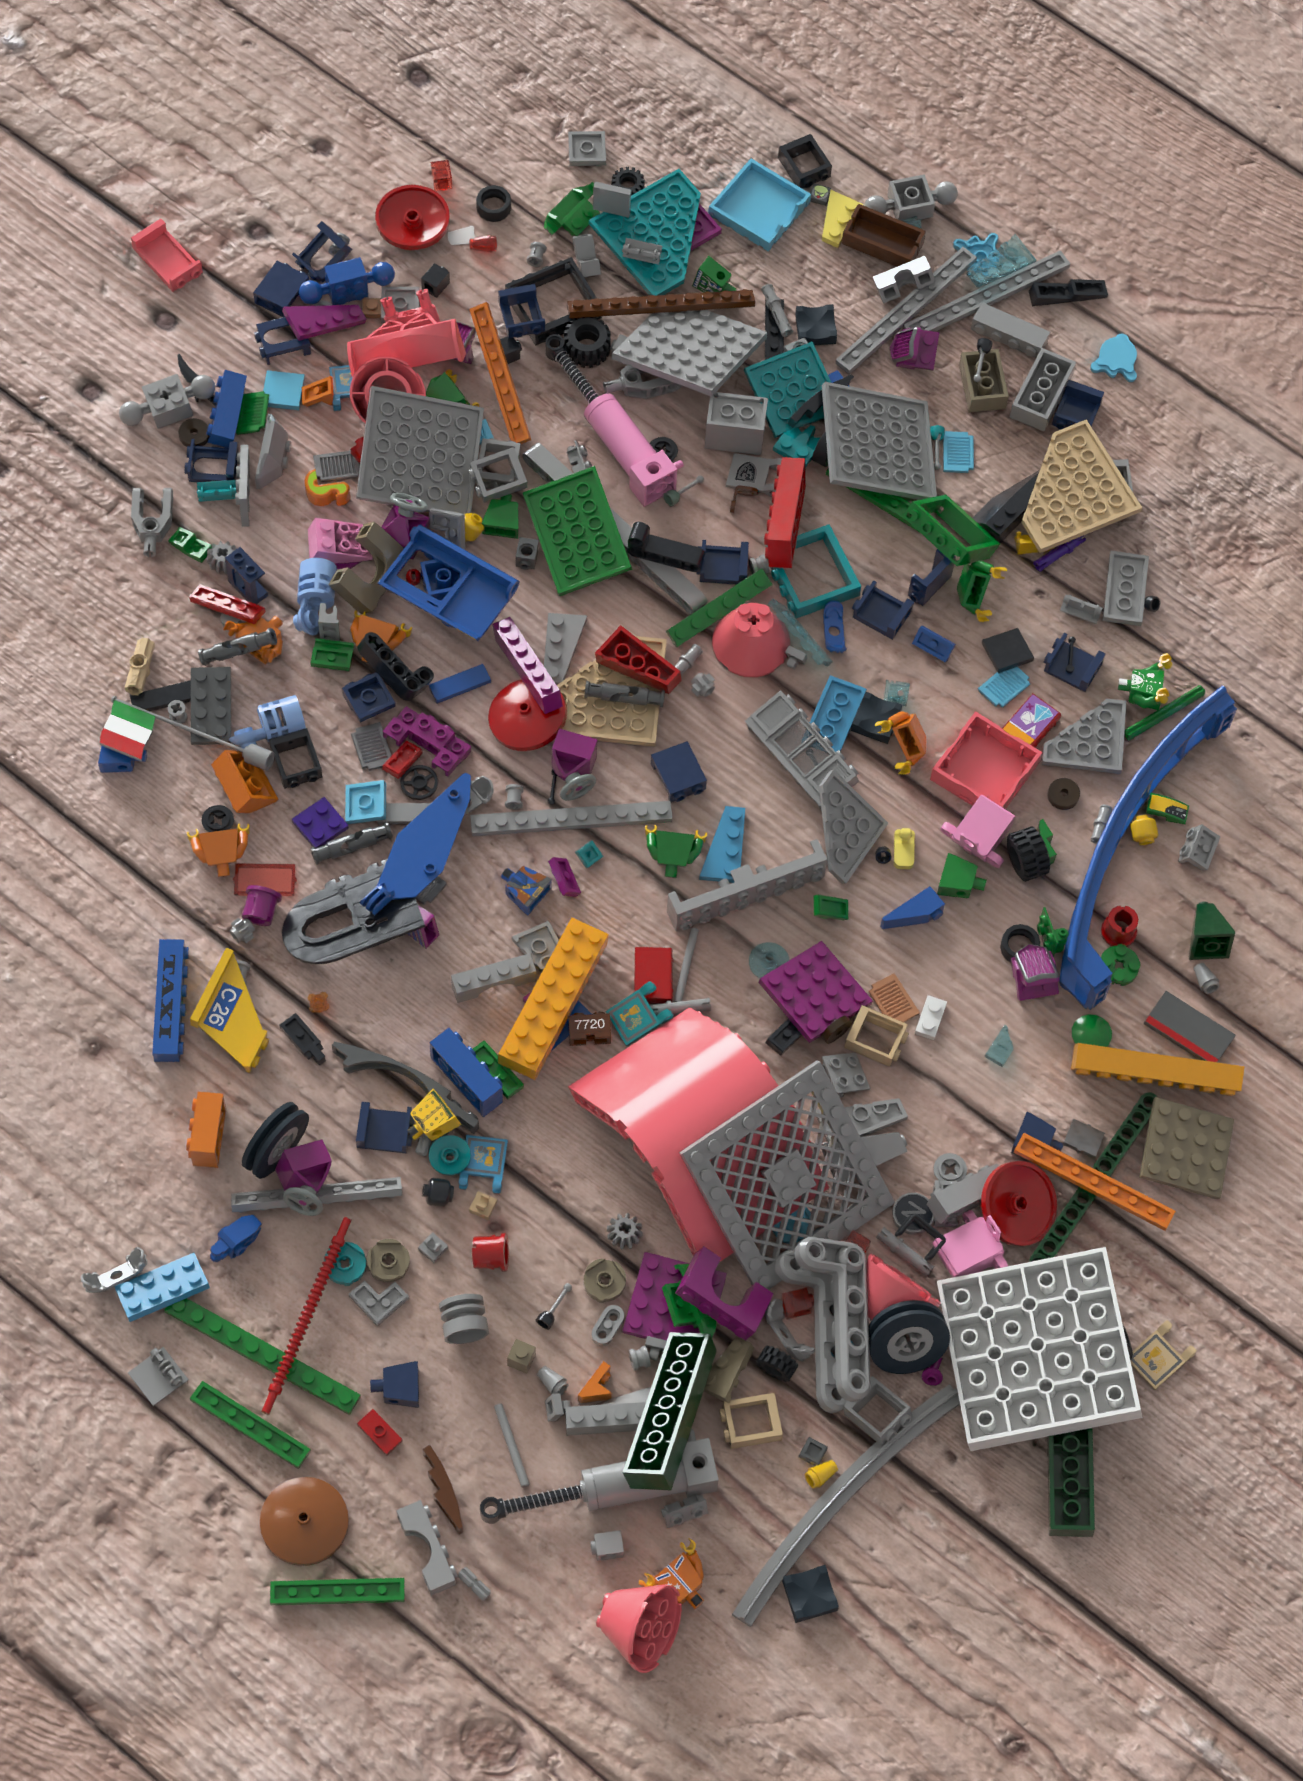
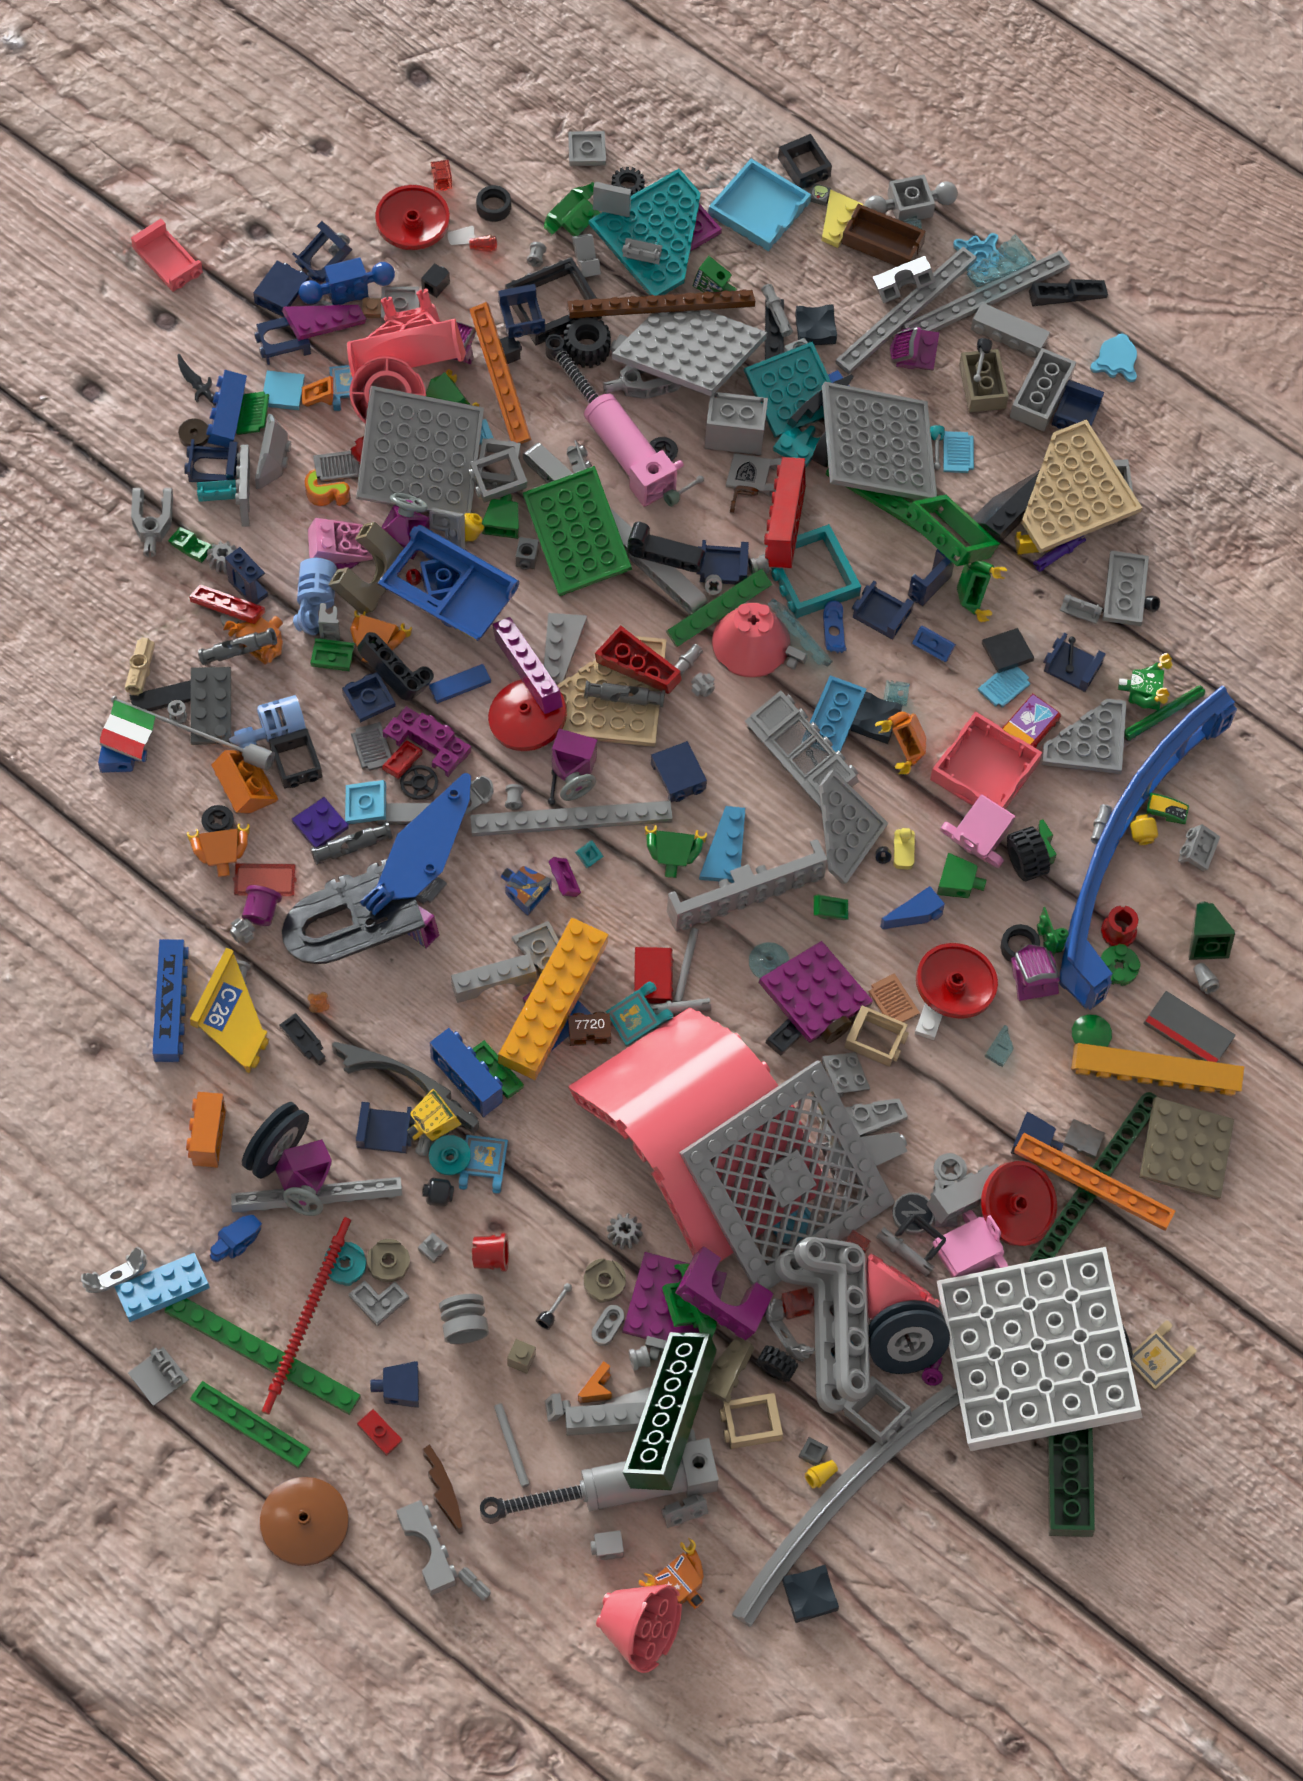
light grey brick [119,374,215,429] -> none
green plate [270,1578,405,1605] -> none
tan tile [469,1191,497,1220] -> none
light grey cone [537,1366,569,1395] -> none
dark brown piece [1047,778,1080,810] -> none
none -> light grey bush [705,574,722,595]
none -> red dish [916,943,998,1019]

